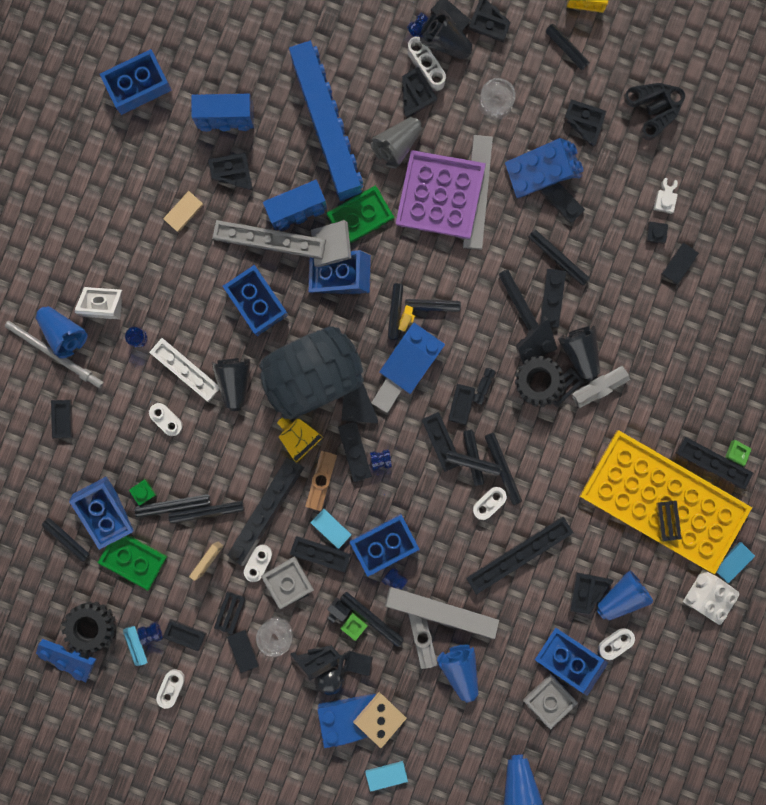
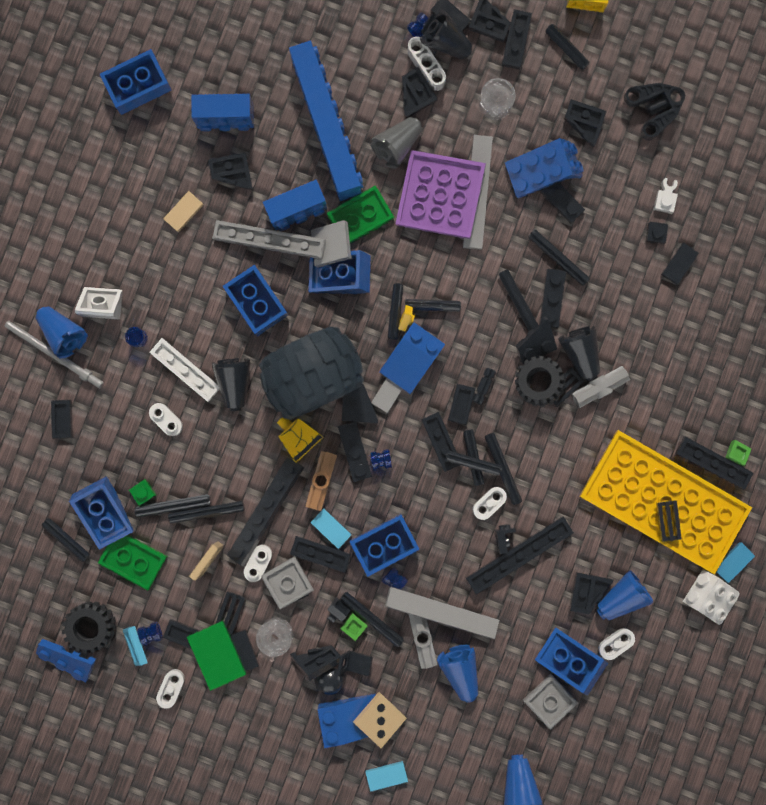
none -> green tile [187,620,247,691]
none -> black bracket [494,524,516,554]
none -> black plate [501,9,532,70]

